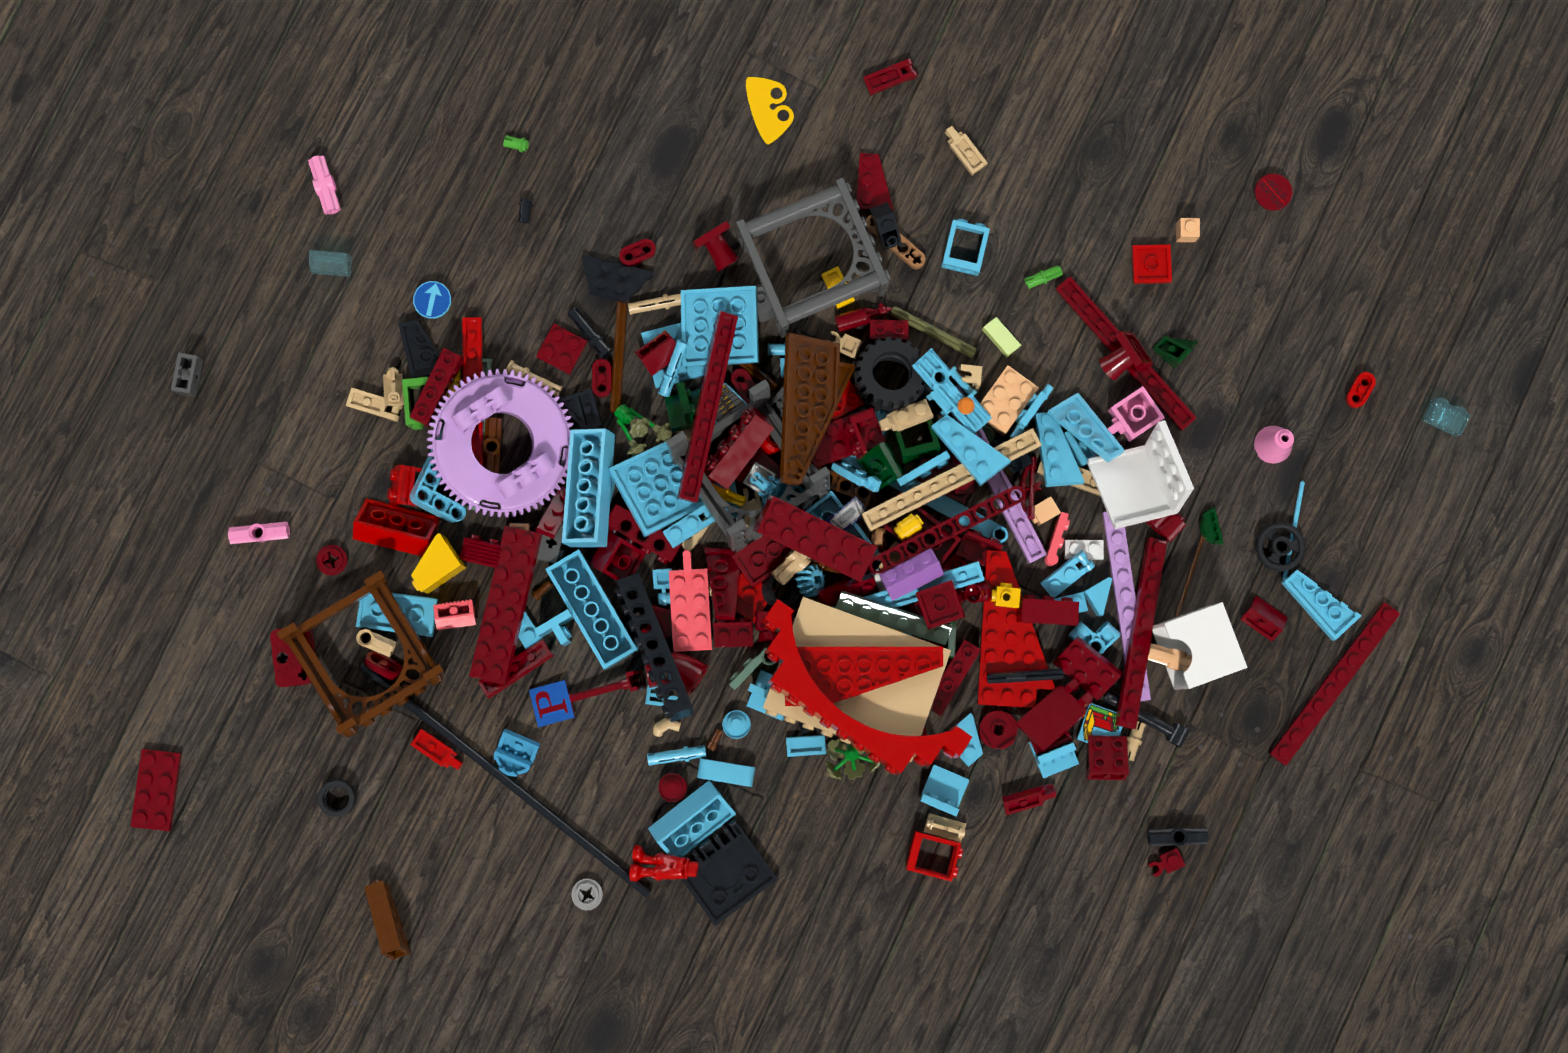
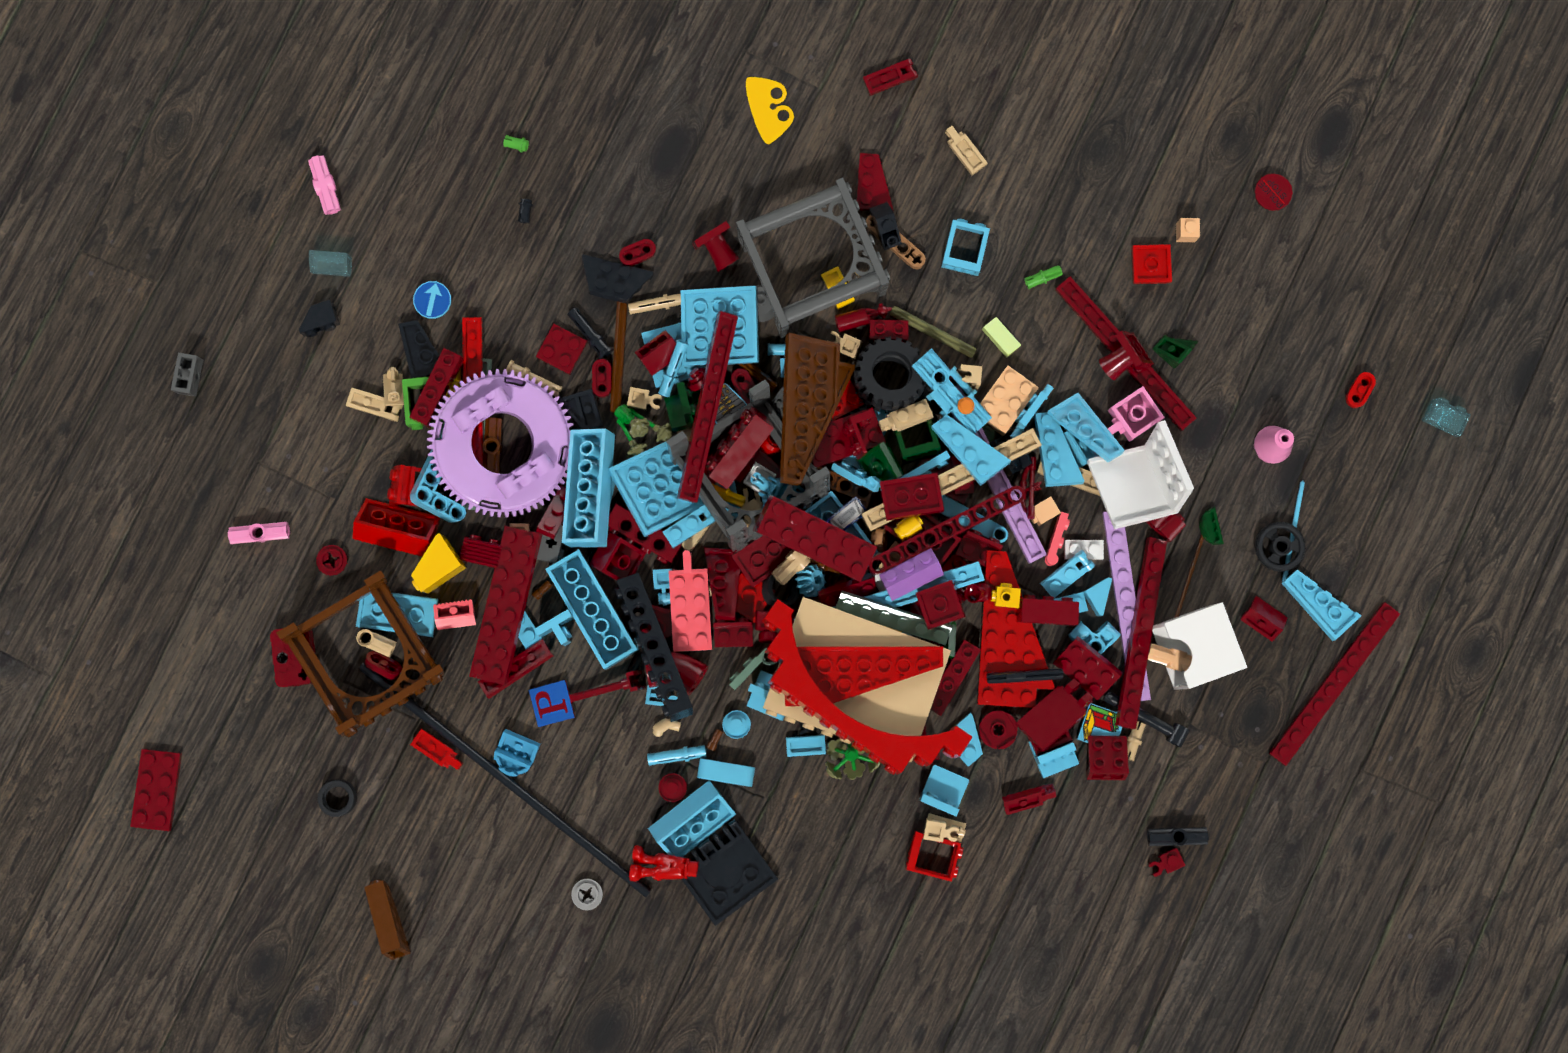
none -> black slope [299,300,340,337]
none -> tan plate [627,387,662,410]
none -> dark red plate [687,367,706,392]
none -> dark red plate [879,473,944,521]
none -> tan plate [923,818,959,842]

